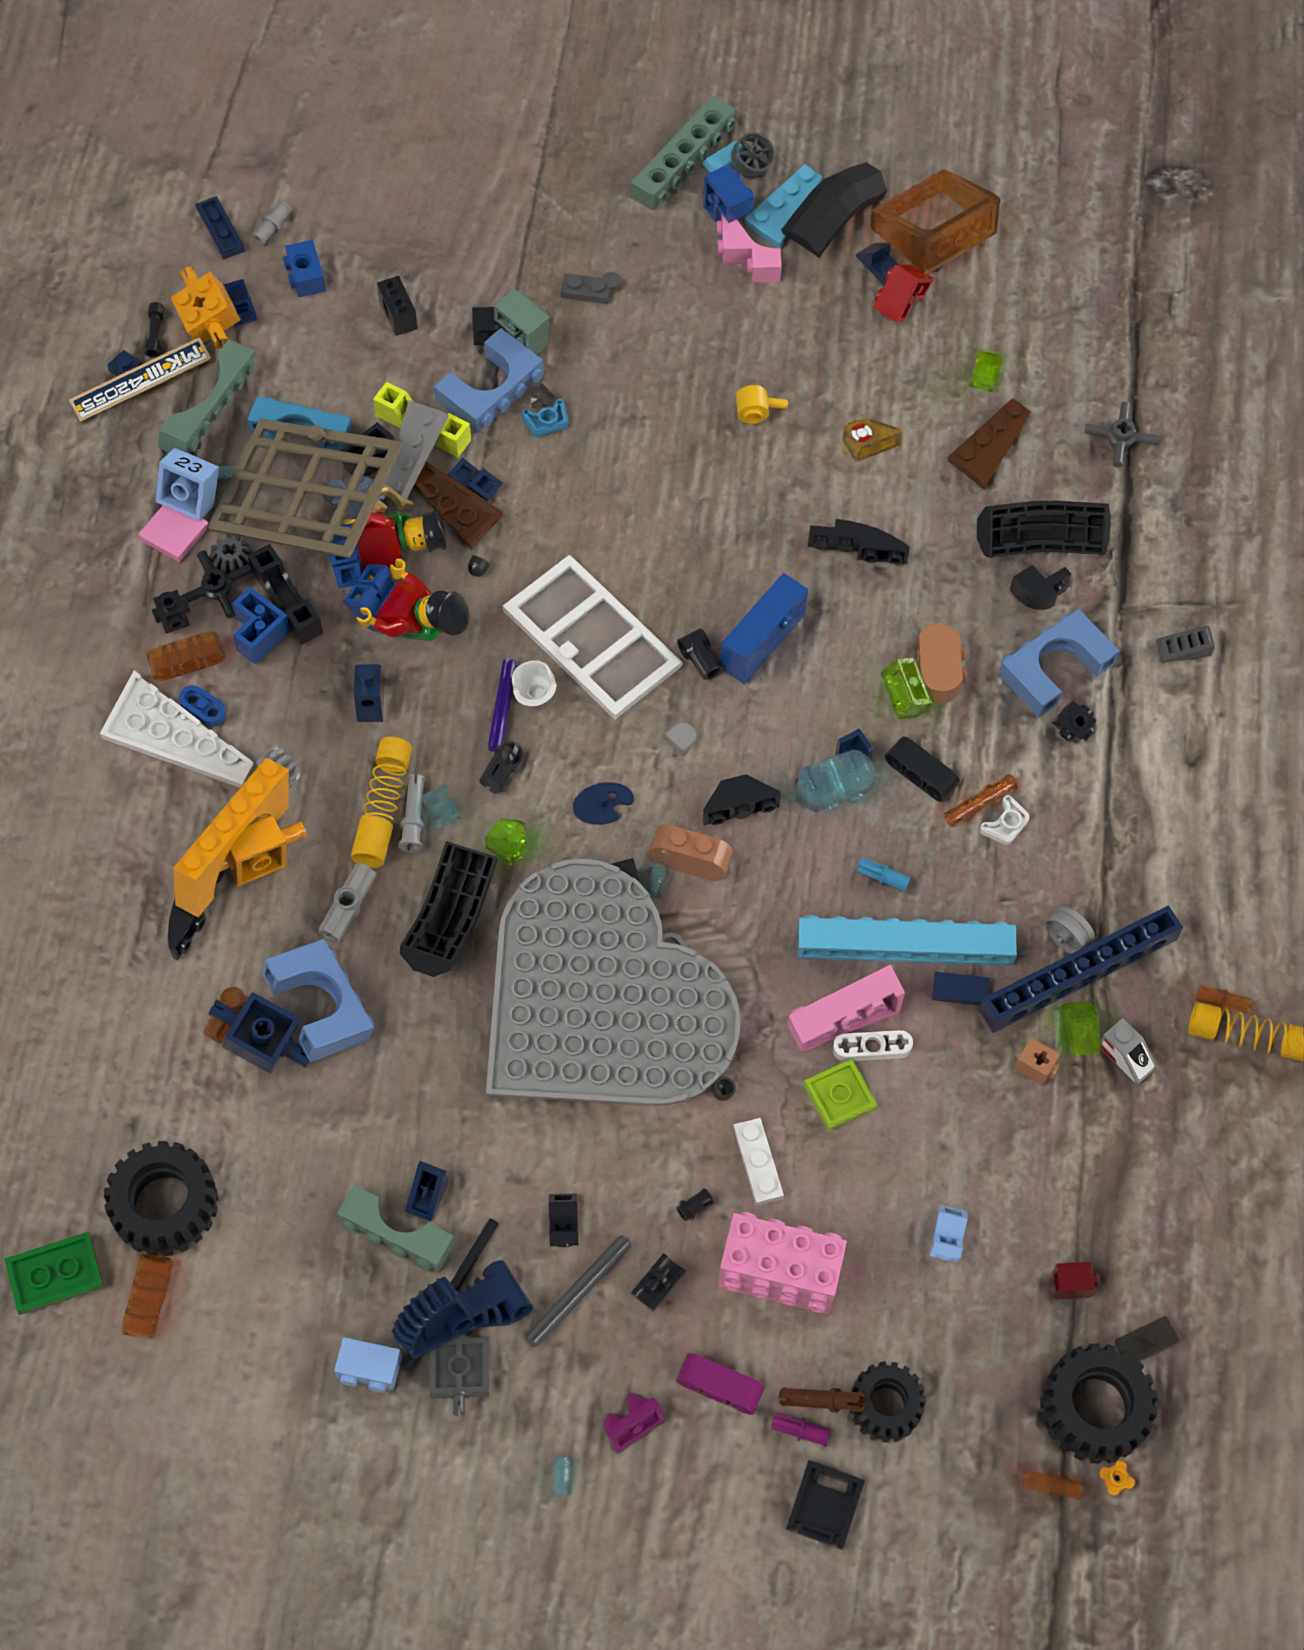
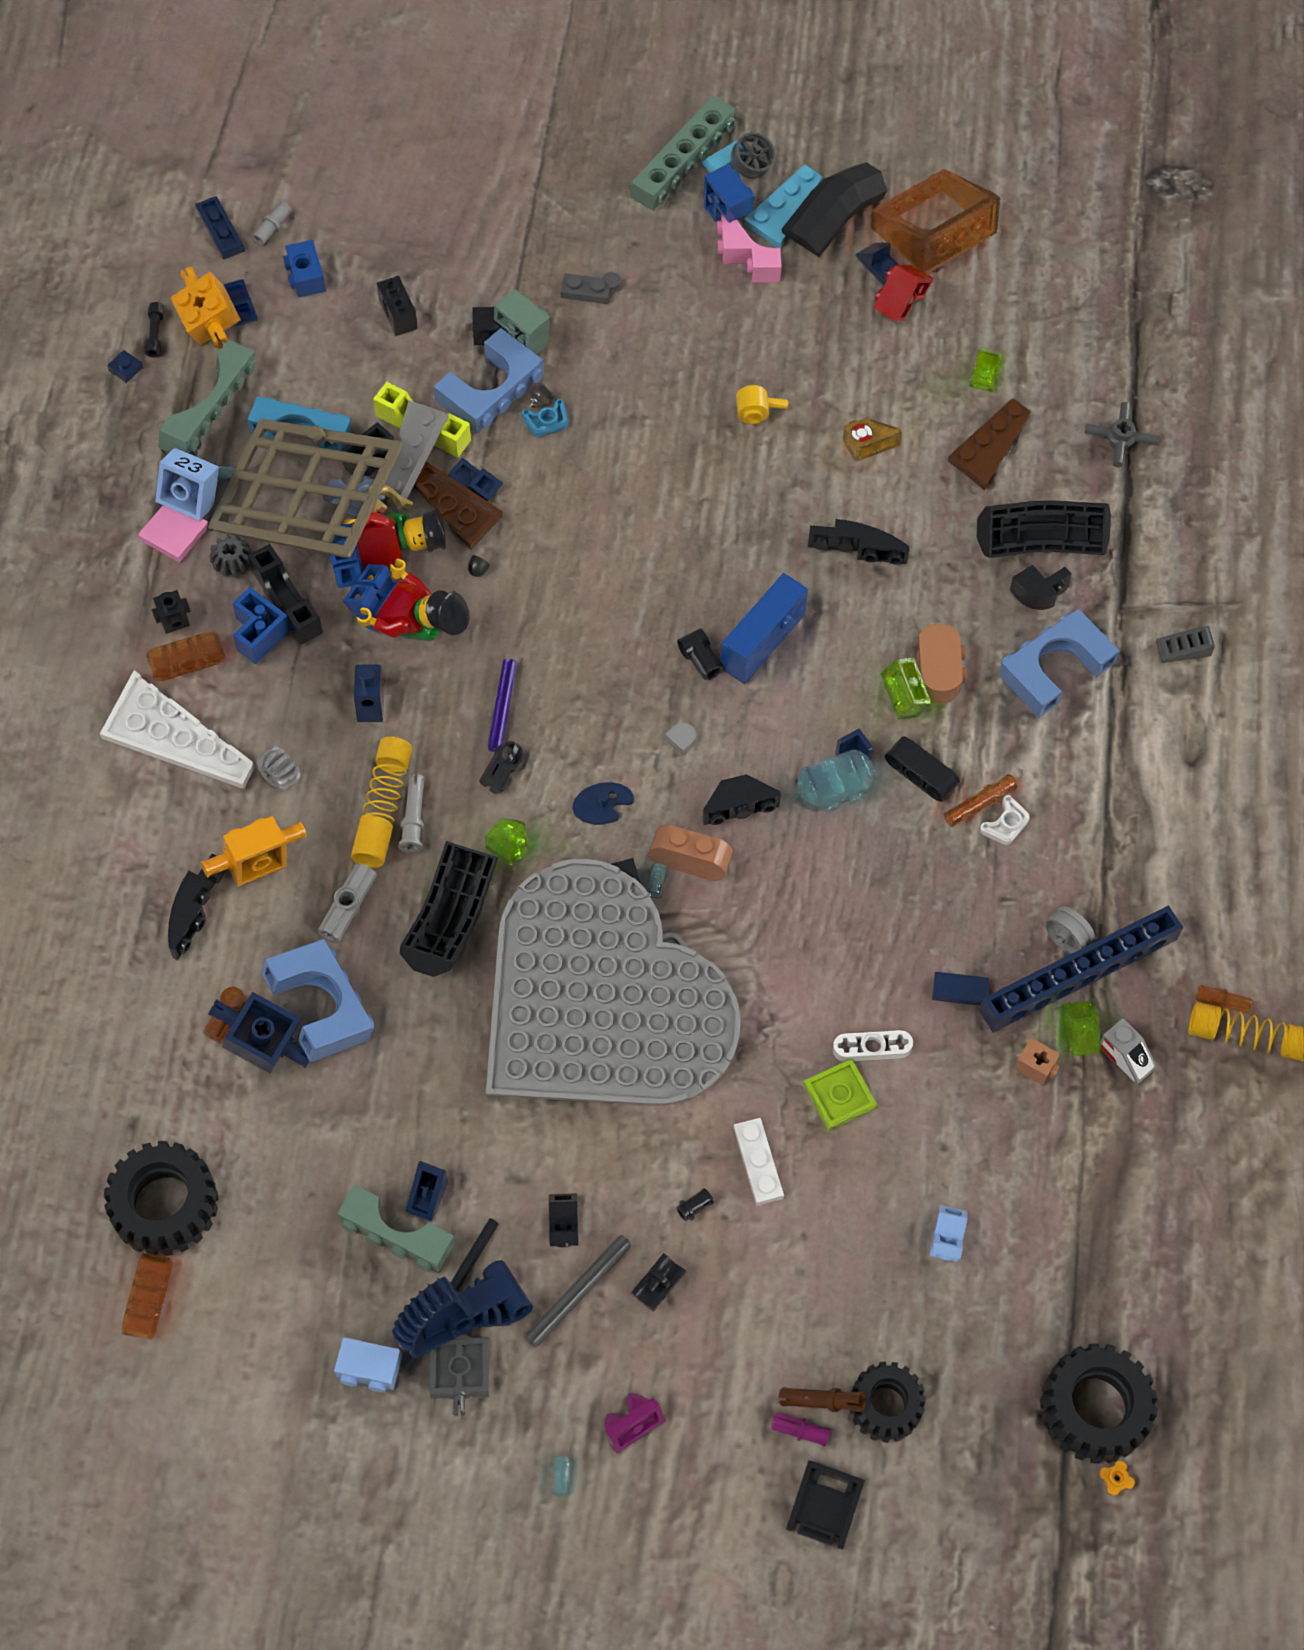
green plate [4,1232,104,1315] -> none
tile [68,337,211,423] -> none
light orange arch [173,758,289,917] -> none
blue plate [179,685,226,726] -> none
black bar [180,551,253,619] -> none
clear light blue panel [422,784,460,830] -> none
door [503,555,683,720] -> none
white helmet [512,661,557,706] -> none
magenta beam [676,1353,765,1415] -> none
pearl dark grey hinge [712,1077,736,1101] -> none
bright pink brick [718,1212,847,1315] -> none
bright pink wedge [787,964,905,1053] -> none
medium azure brick [797,915,1017,966] -> none
dark azure axle [857,858,911,892] -> none
clear orange axle [1022,1470,1083,1500] -> none
black brick [1052,701,1097,743] -> none
dark red brick [1052,1261,1098,1300] -> none
clear smoke tile [1114,1316,1180,1363] -> none

